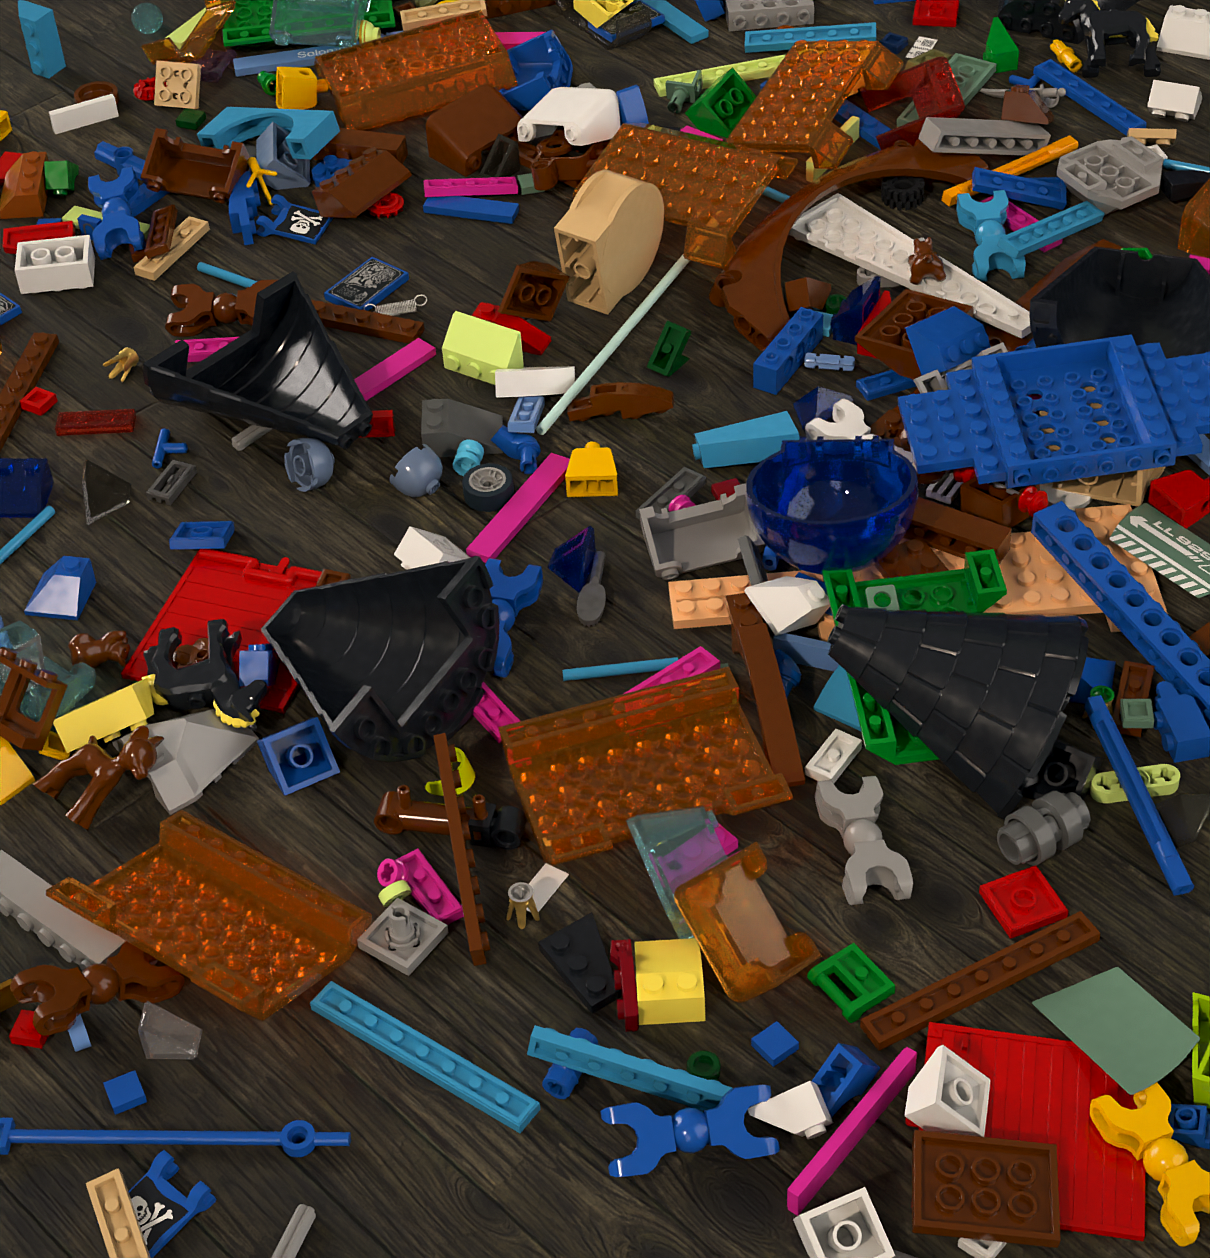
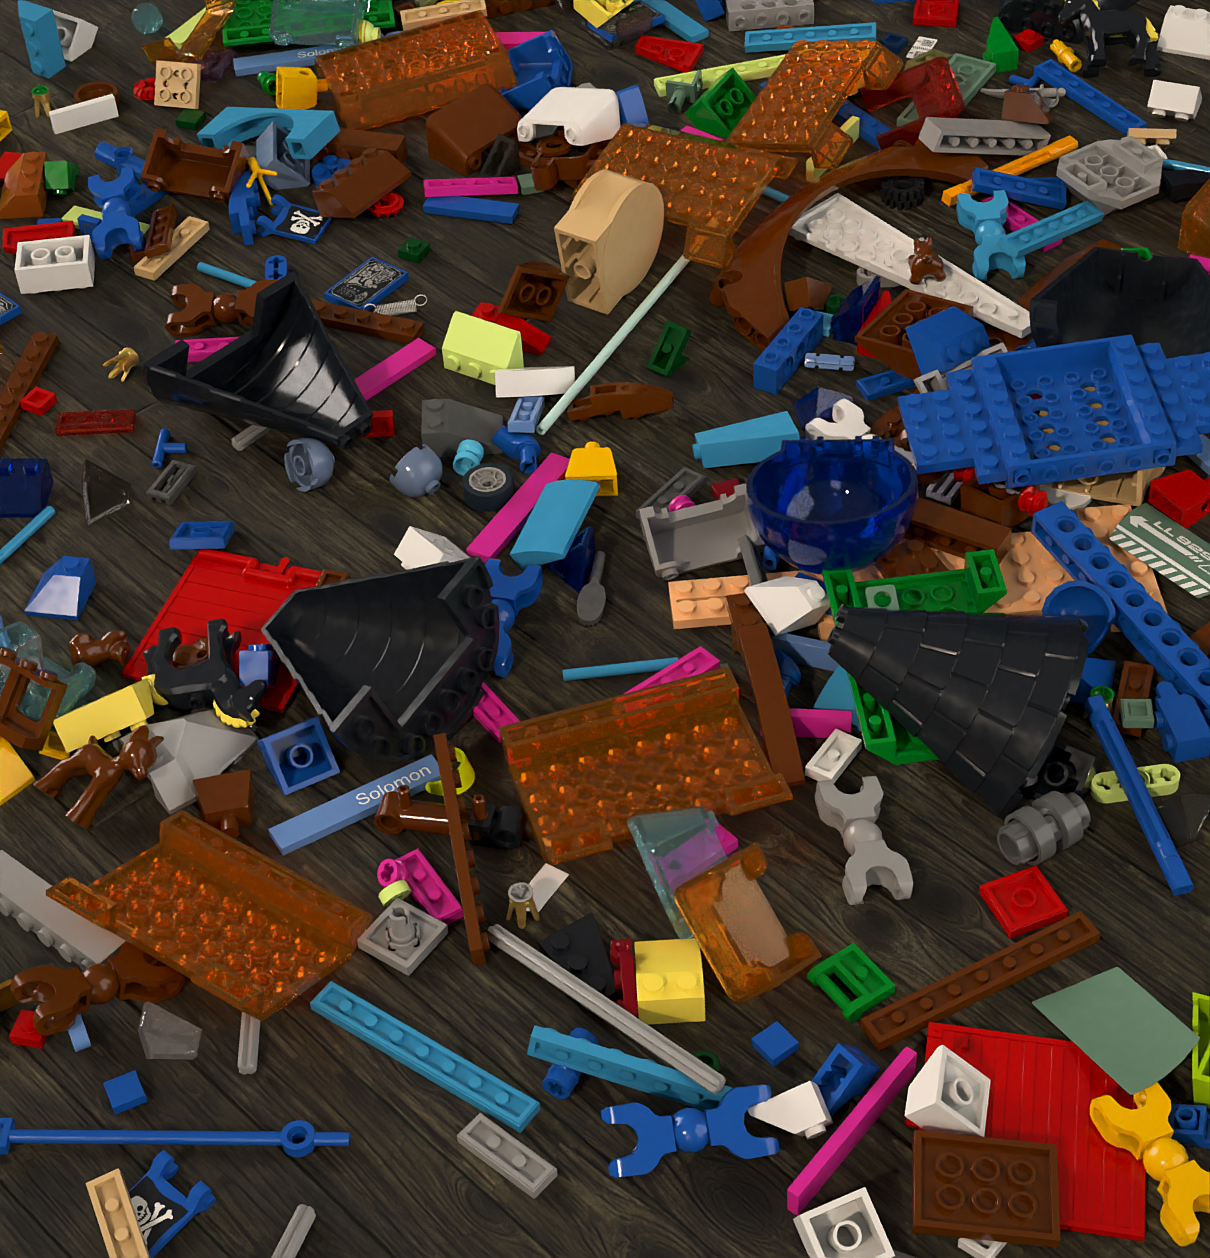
none -> pearl gold piece [32,84,57,118]
none -> white slope [53,10,98,62]
none -> reddish brown torso [193,769,255,840]
none -> light grey axle [237,987,262,1075]
none -> blue beam [265,255,289,280]
none -> medium blue tile [268,754,441,856]
none -> dark green plate [397,237,431,264]
none -> light grey tile [457,1113,558,1199]
none -> light grey axle [487,924,726,1094]
none -> dark azure slope [510,480,600,570]
none -> red wing [635,35,704,73]
none -> dark pink tile [761,708,852,738]
none -> red plate [1013,29,1044,53]
none -> blue cylinder [1041,580,1116,655]

